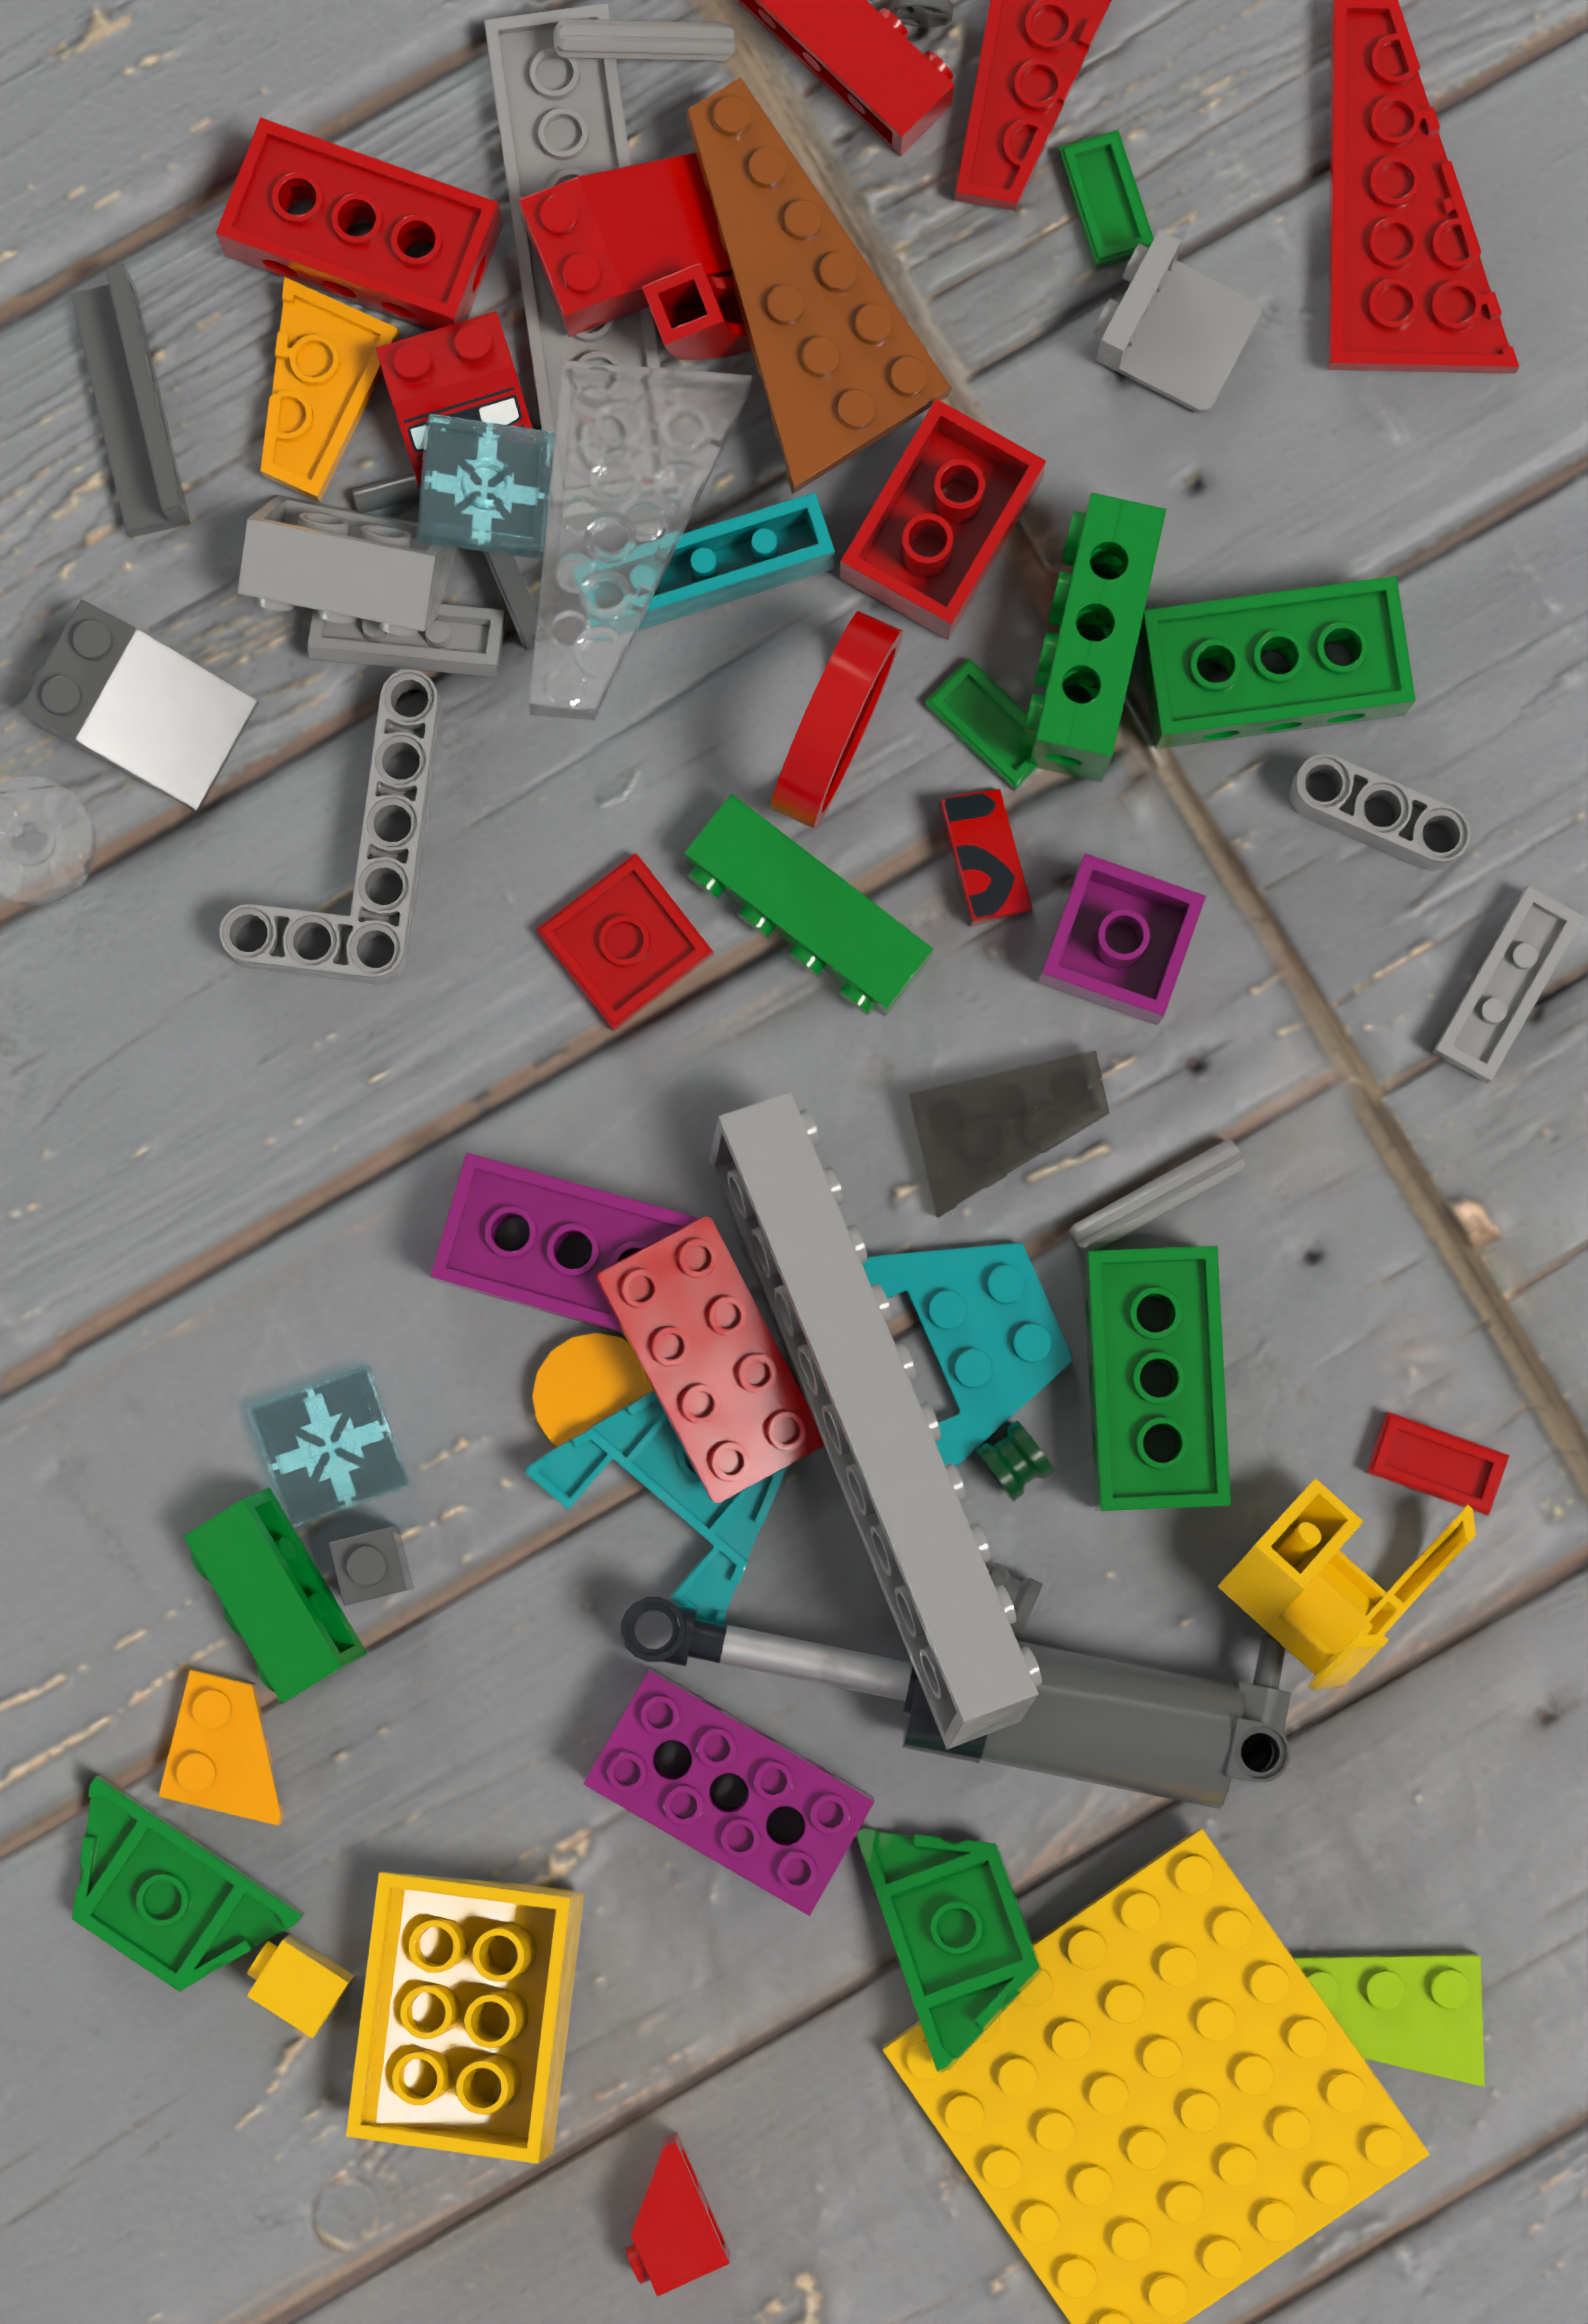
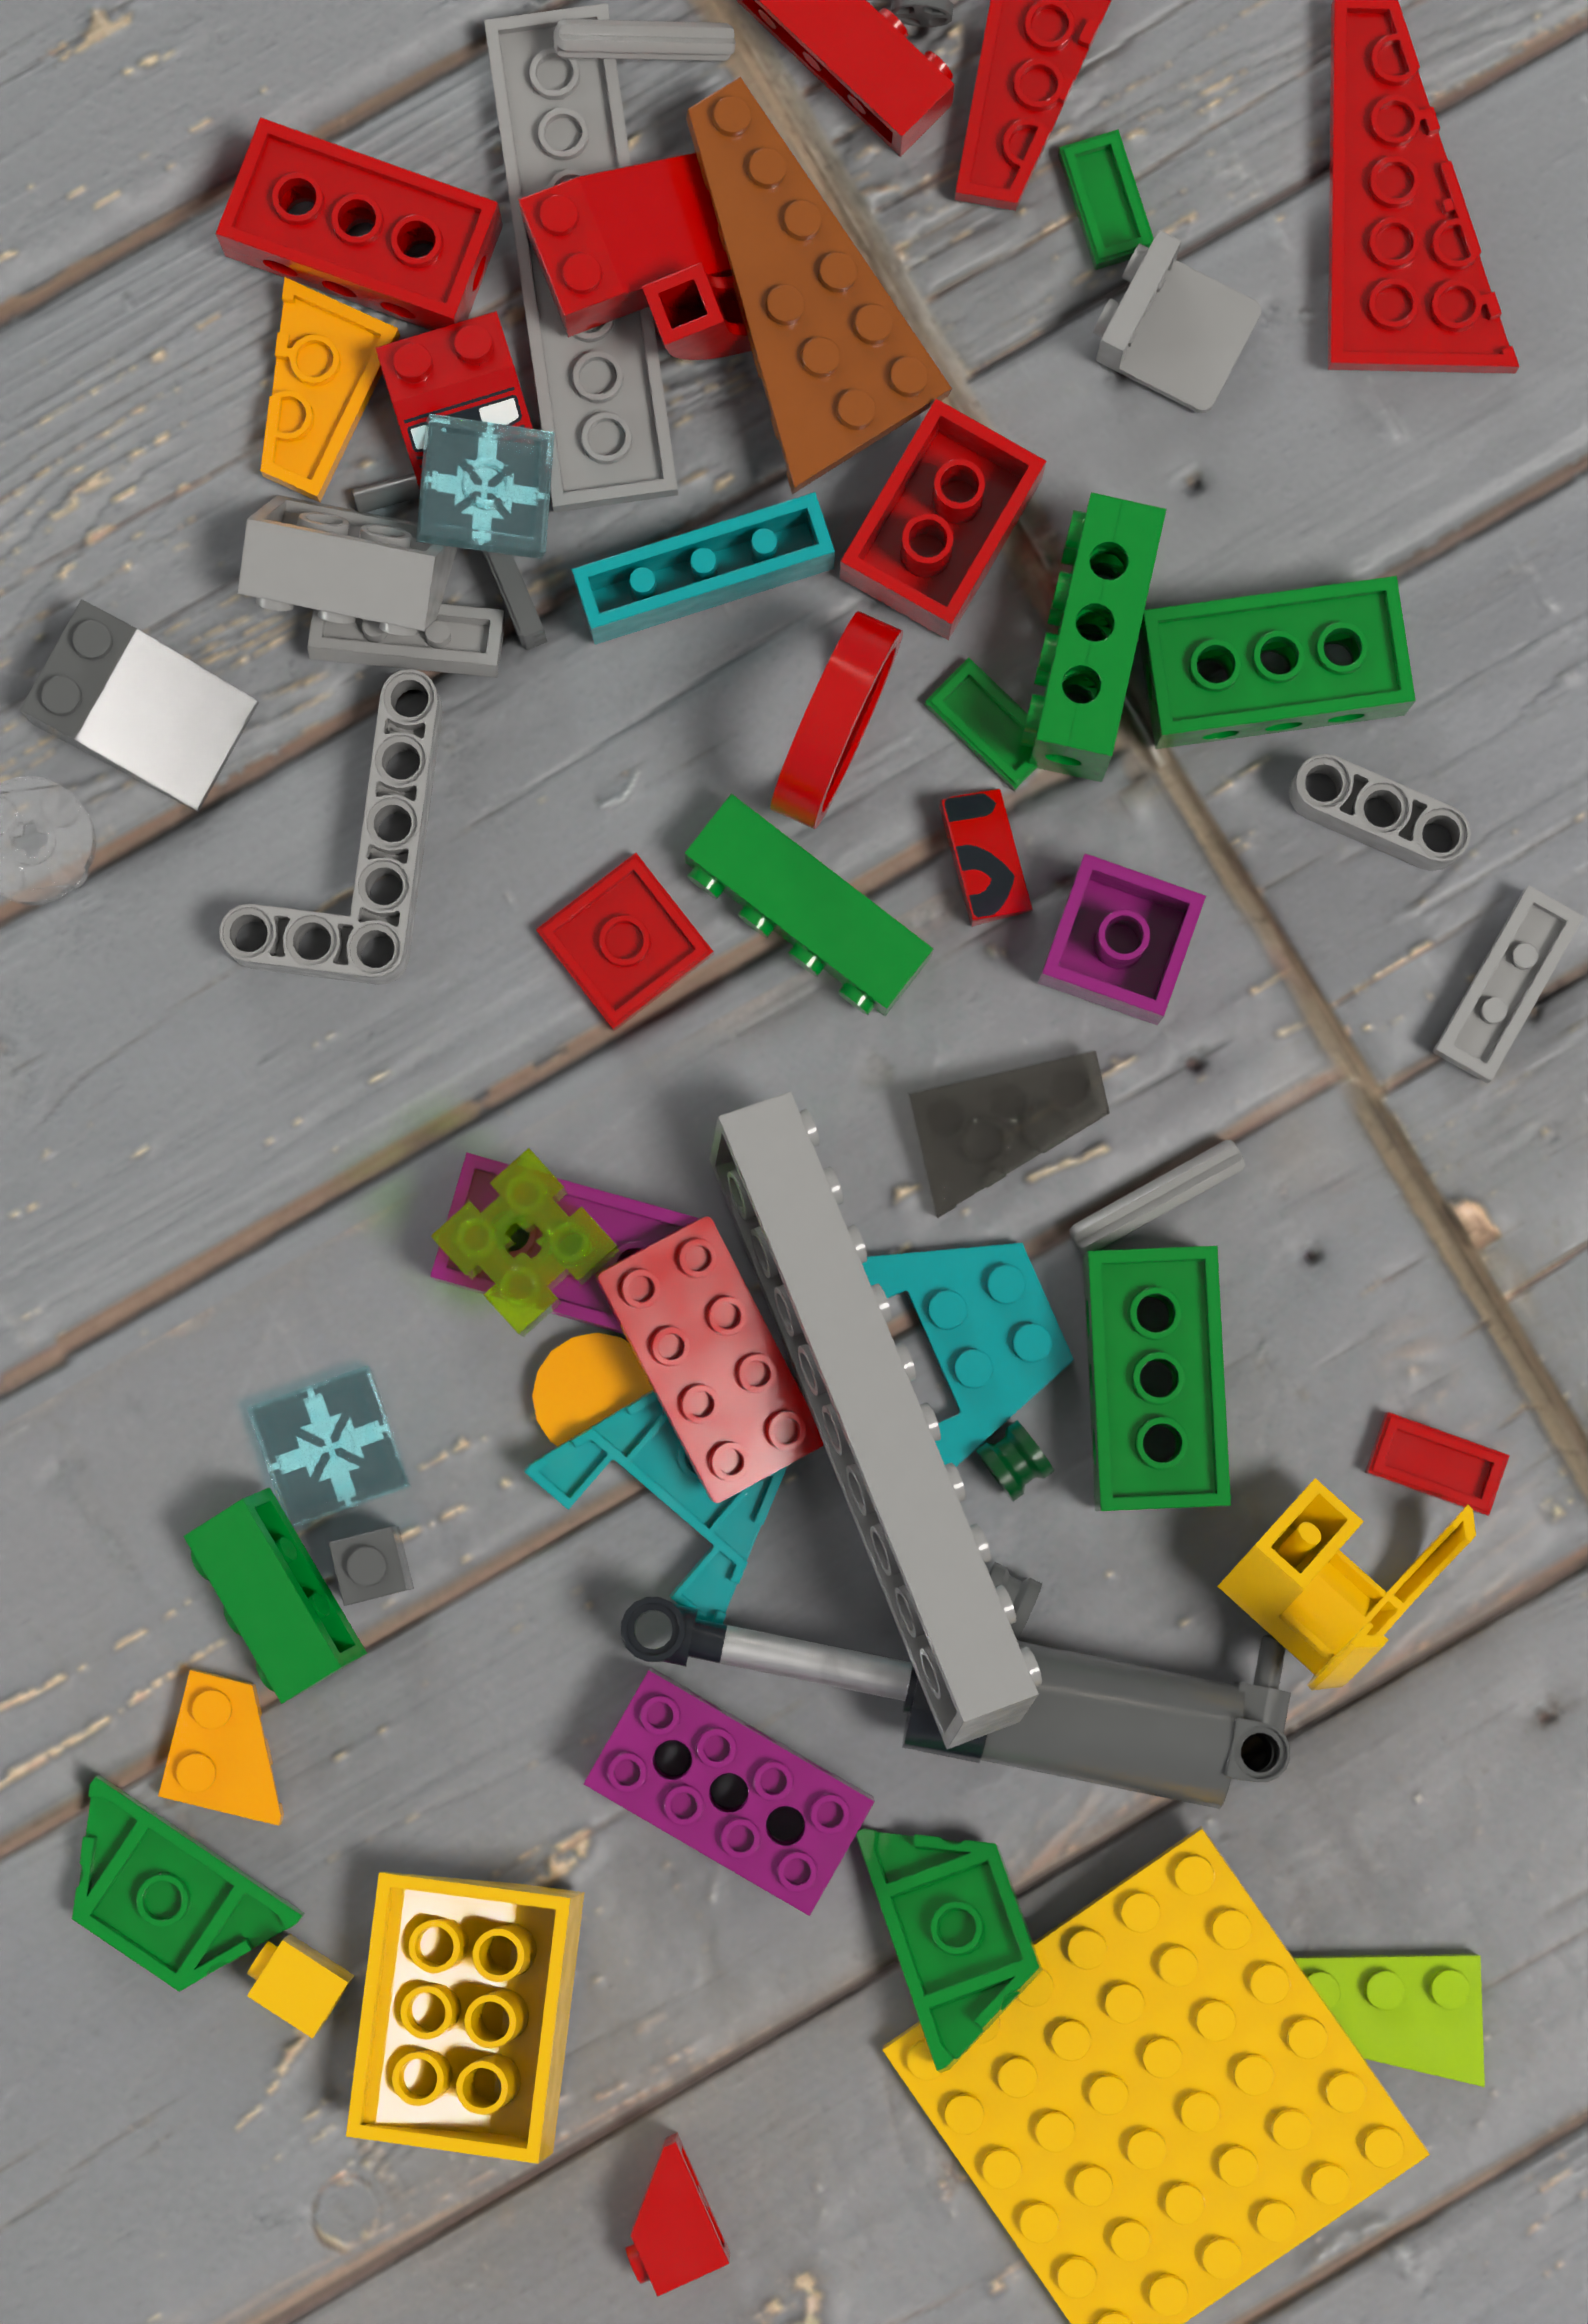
dark grey fence [70,264,191,538] -> none
clear wing [529,360,752,720] -> none
none -> clear neon green brick [431,1148,620,1337]

